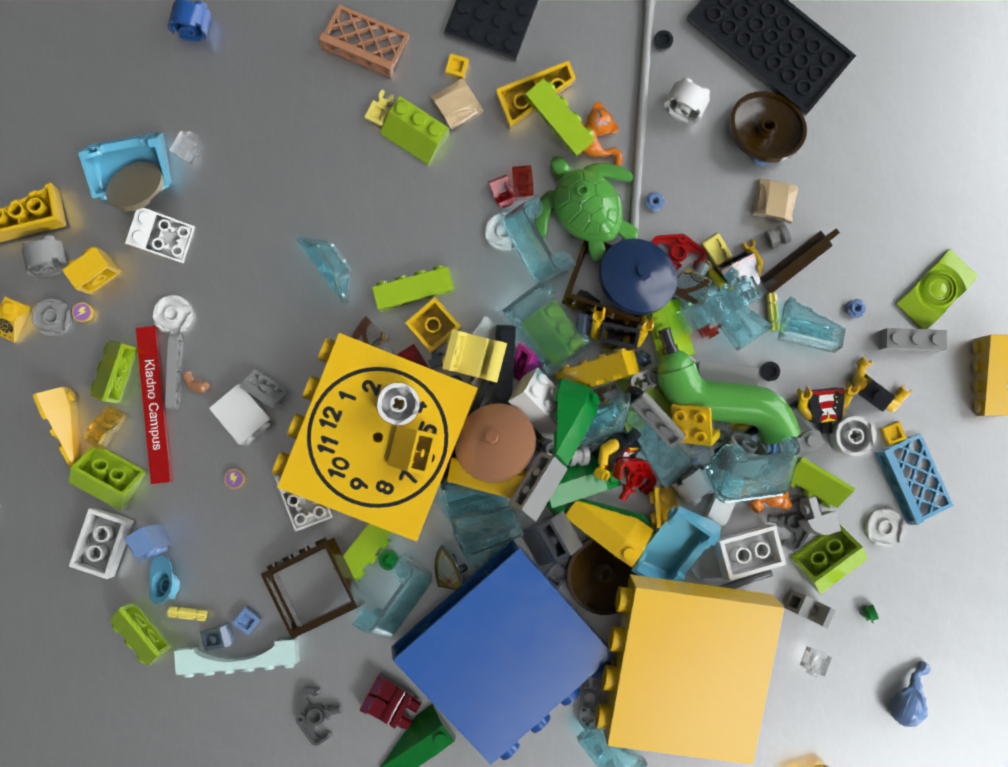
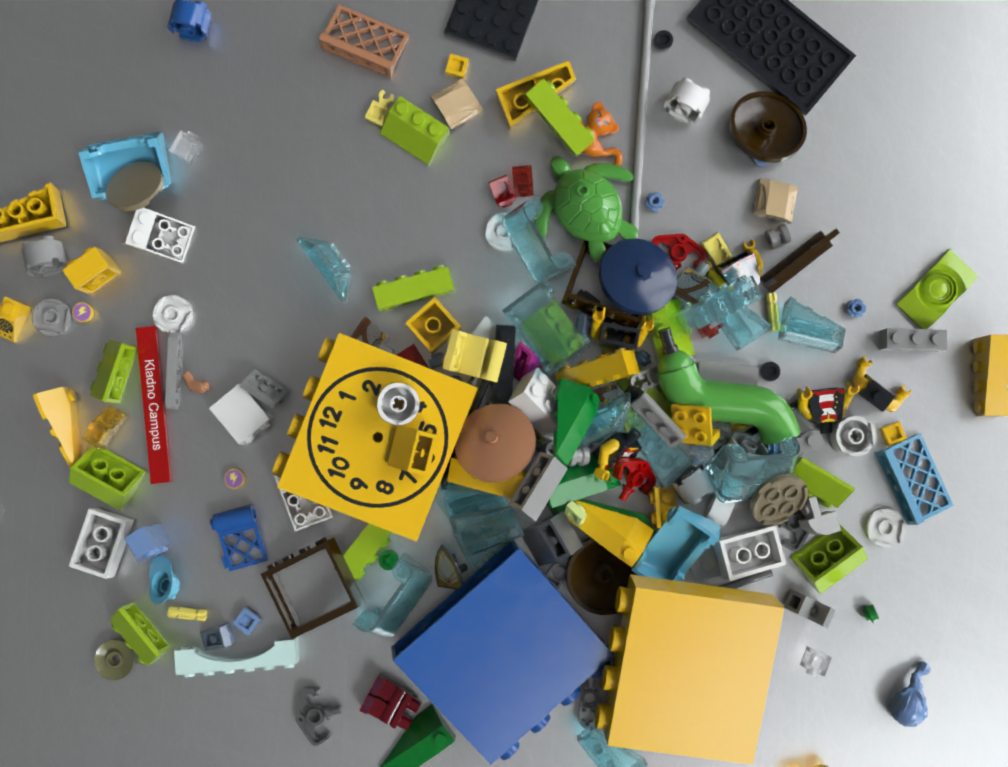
none -> olive dish [94,639,135,680]
none -> blue piece [210,504,269,572]
none -> yellowish green plate [564,501,587,527]
none -> dark tan tile [749,473,808,526]

